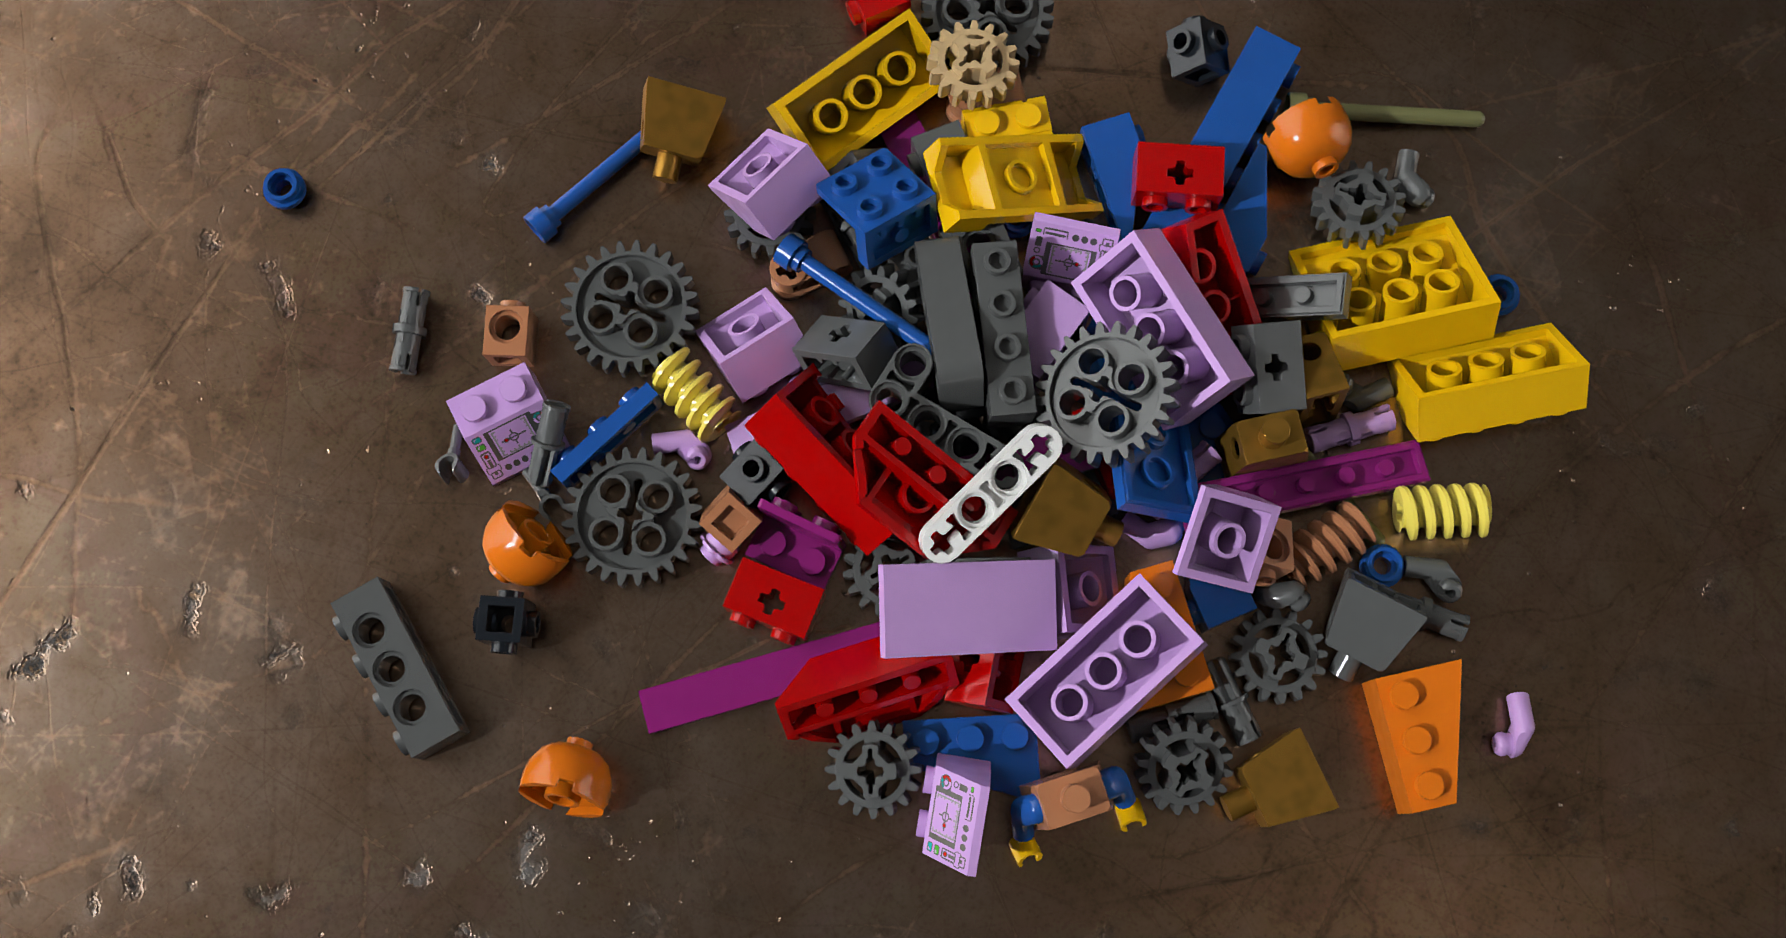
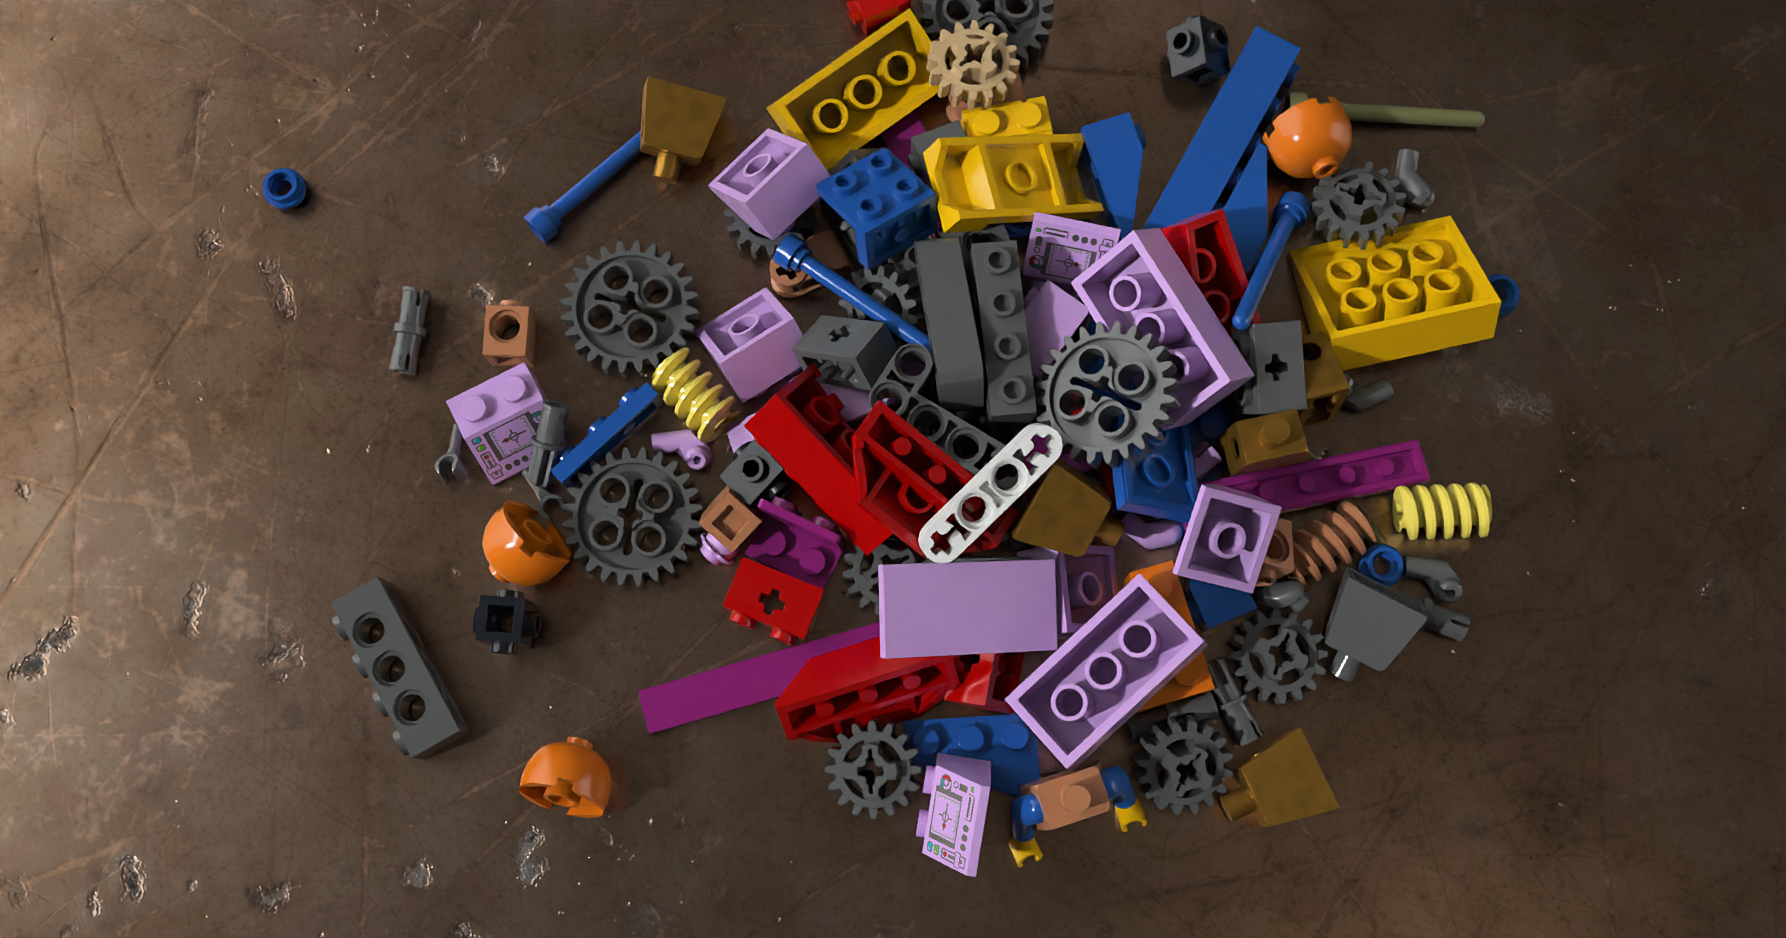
red brick [1131,141,1225,215] -> none
dark grey tile [1247,272,1352,322] -> none
lavender pin [1304,404,1396,454] -> none
orange wedge [1362,659,1462,814] -> none
yellow slope [1387,323,1590,443] -> none
lavender arm [1492,692,1535,758] -> none
none -> blue piece [1232,191,1311,331]

